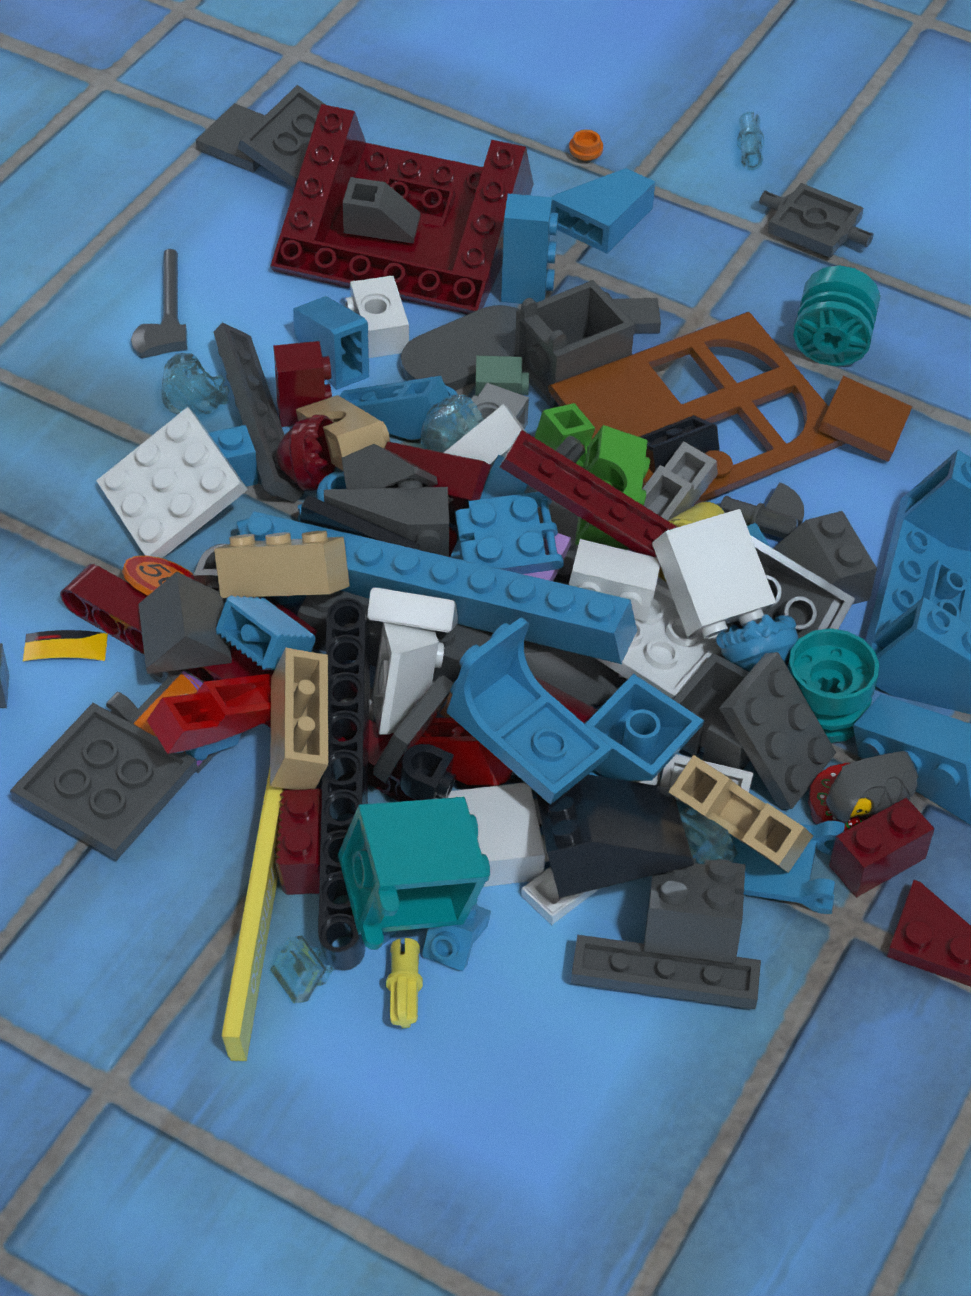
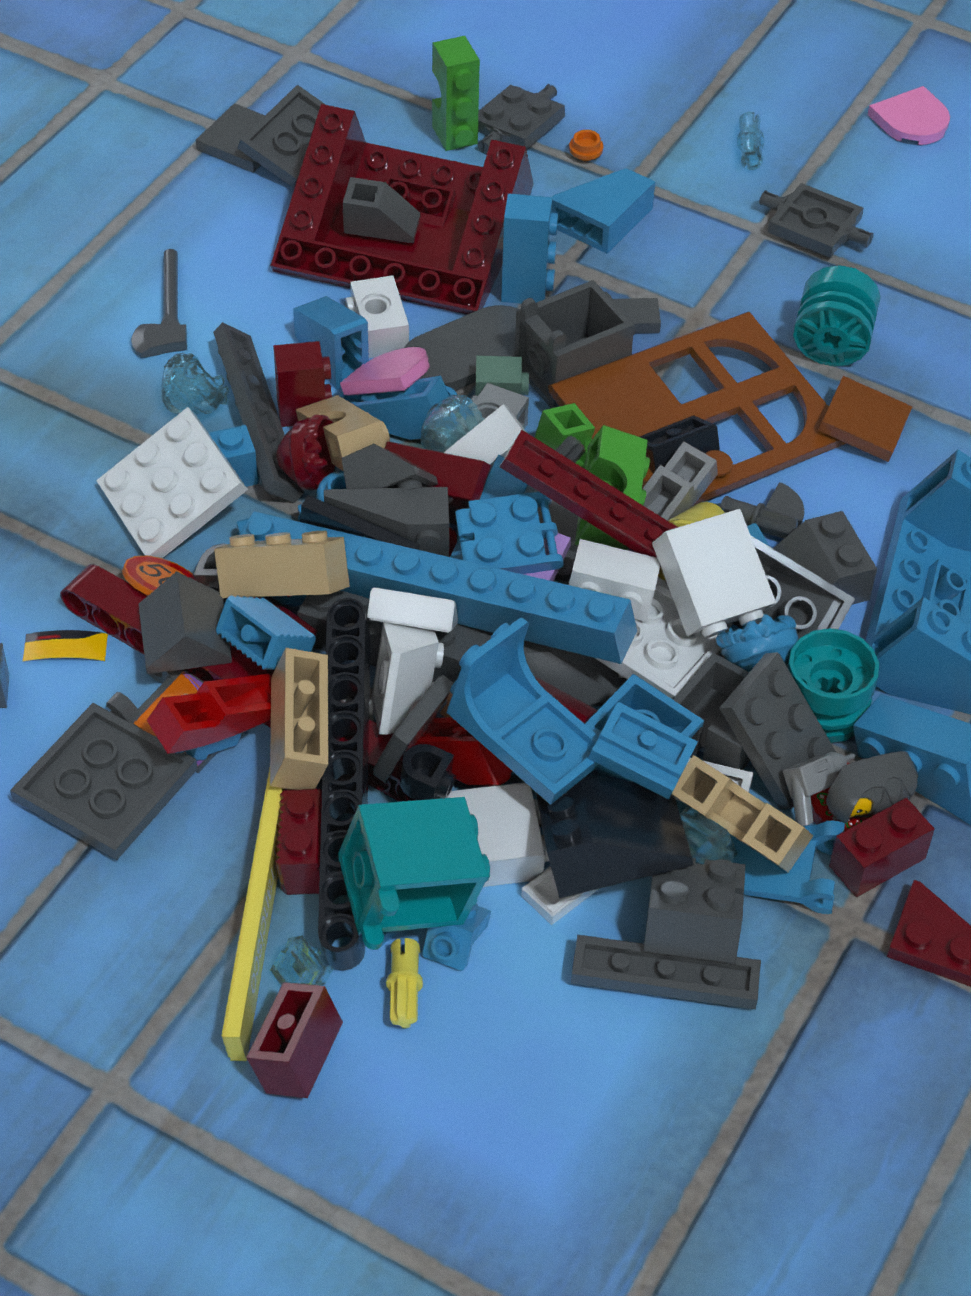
none -> brick [246,982,343,1098]
none -> bright pink tile [340,347,430,396]
none -> bright green arch [432,36,480,151]
none -> dark grey plate [478,84,565,154]
none -> dark azure plate [588,702,698,799]
none -> light grey piece [783,752,855,826]
none -> bright pink tile [868,86,950,145]

